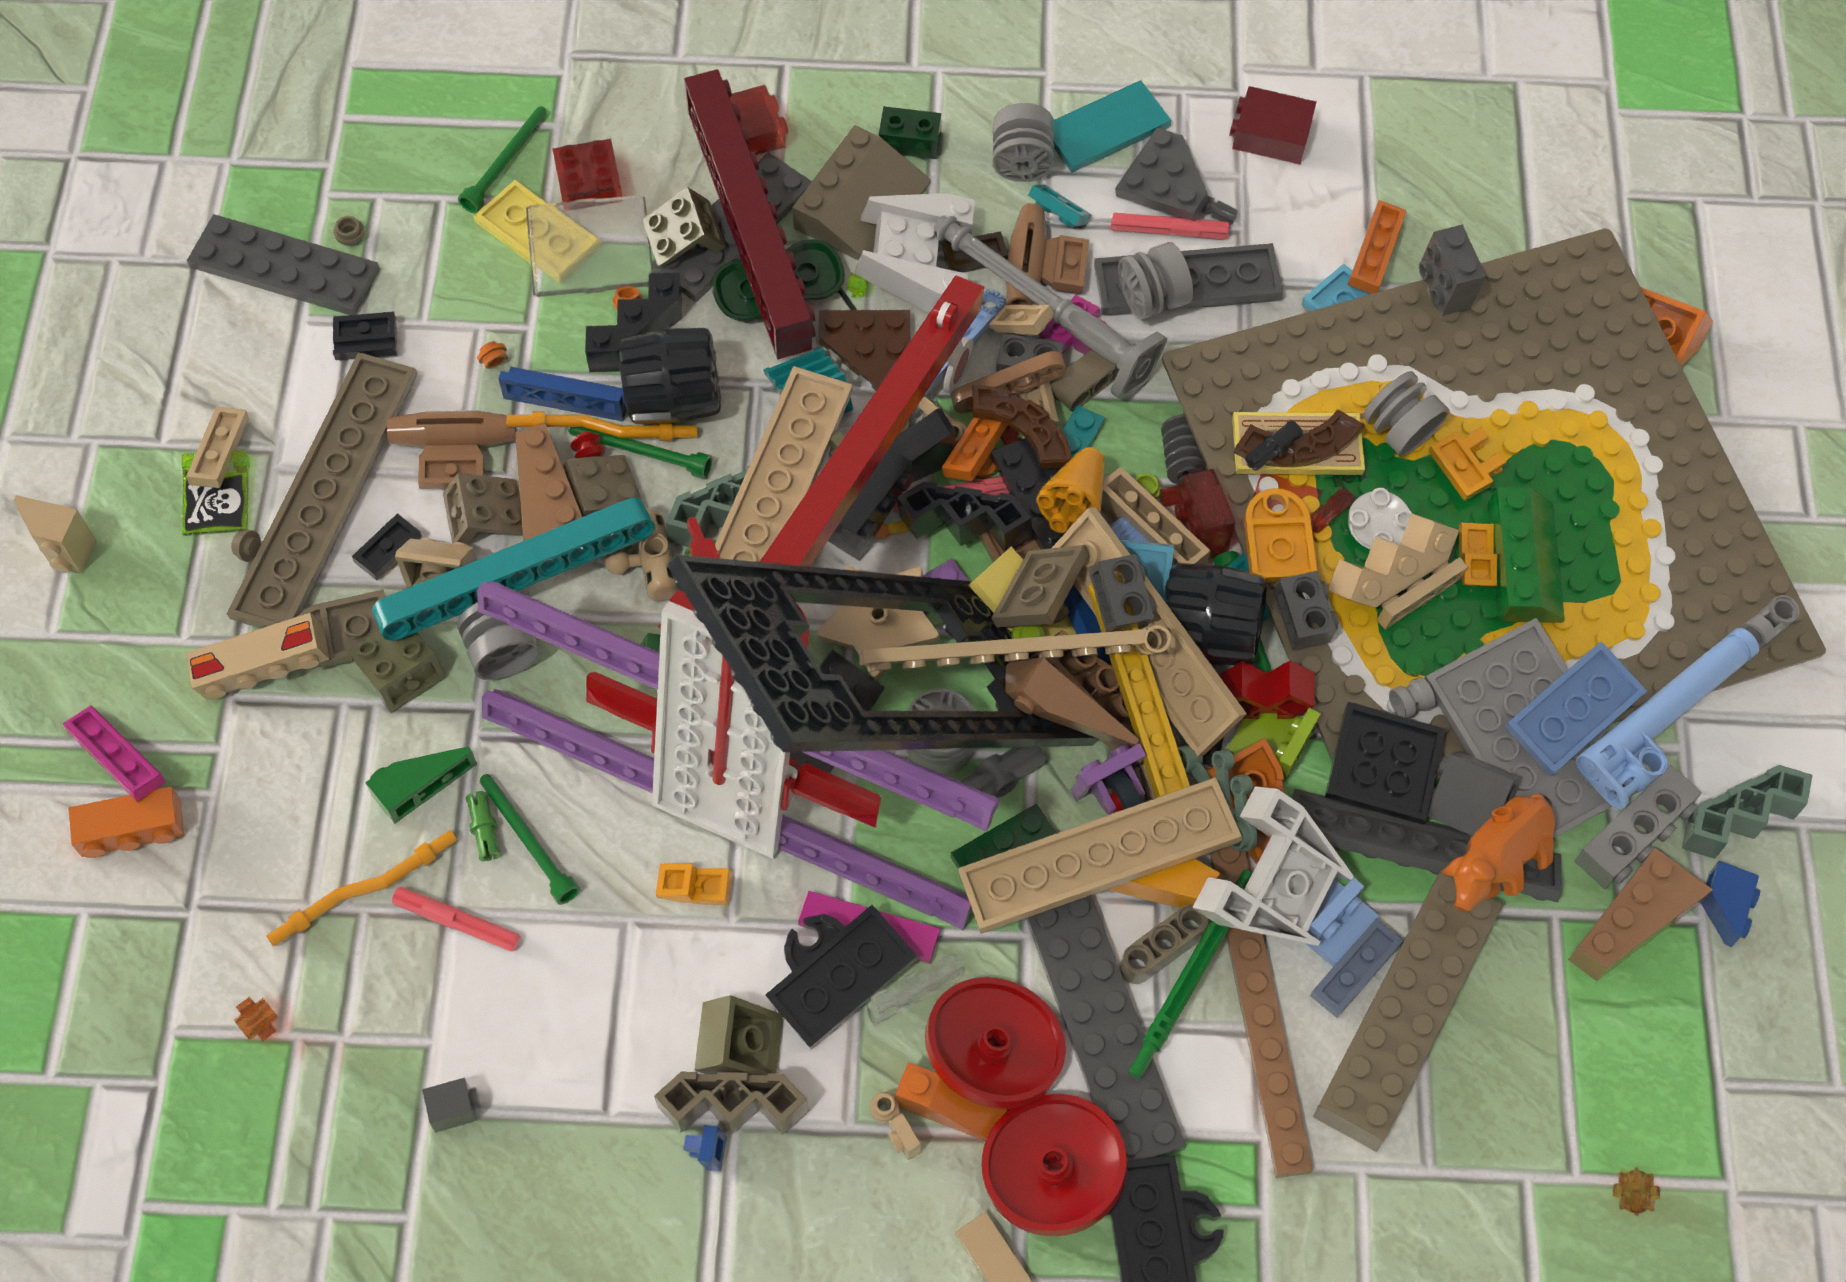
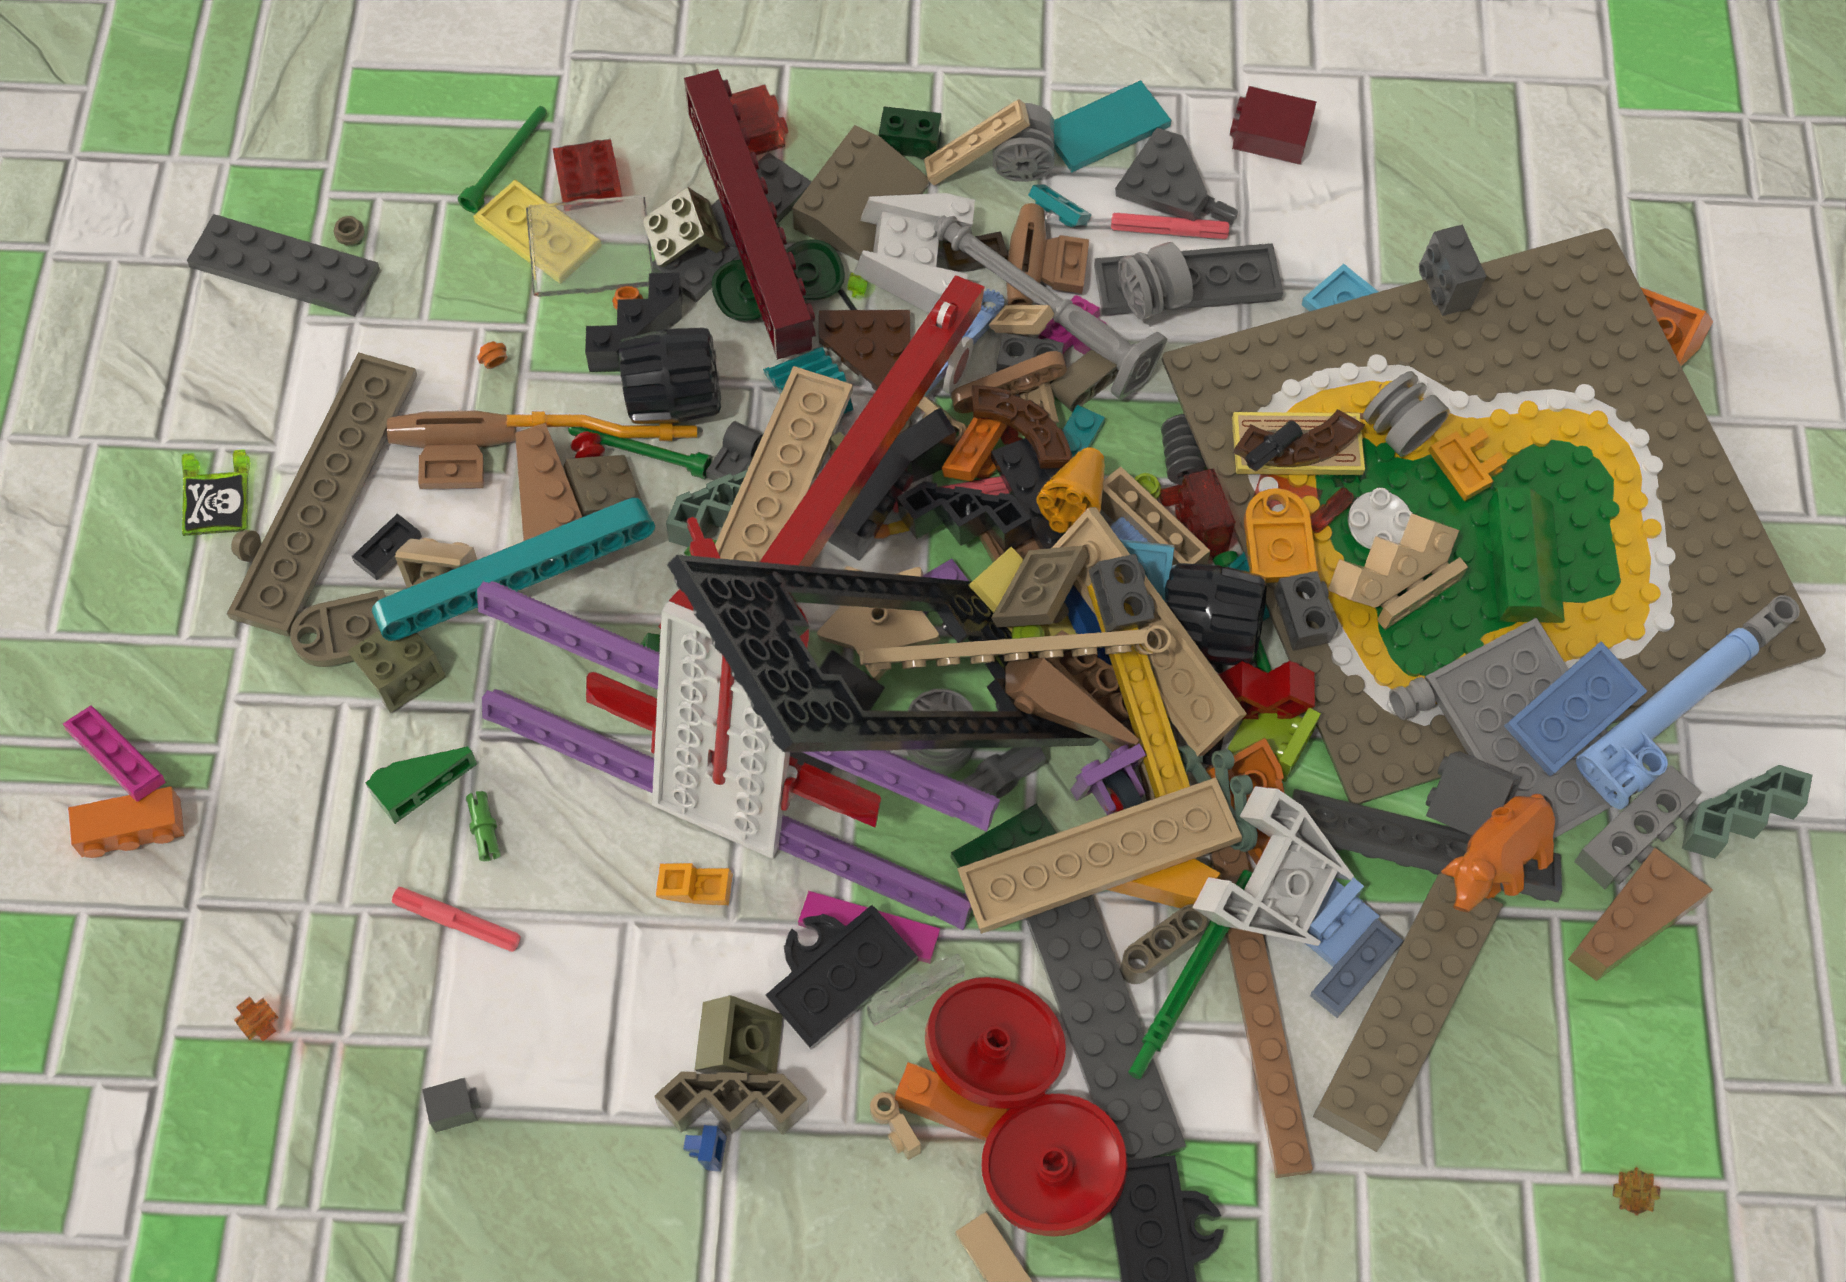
tan slope [14,495,96,573] -> none
tan plate [186,407,249,488] -> none
tan brick [186,613,330,699] -> none
light orange bar [266,830,458,947] -> none
black plate [333,312,397,361] -> none
dark tan bracket [443,473,523,545] -> none
light grey wheel [456,602,541,681] -> none
green piece [480,774,581,905] -> none
blue fence [498,367,627,422] -> none
tan piece [604,509,678,601] -> none
black plate [1324,702,1446,825] -> none
orange plate [1347,200,1407,294] -> none
light orange slope [1459,523,1497,587] -> none
blue slope [1701,861,1760,947] -> none
none -> dark grey plate [706,421,763,481]
none -> tan tile [924,99,1030,186]

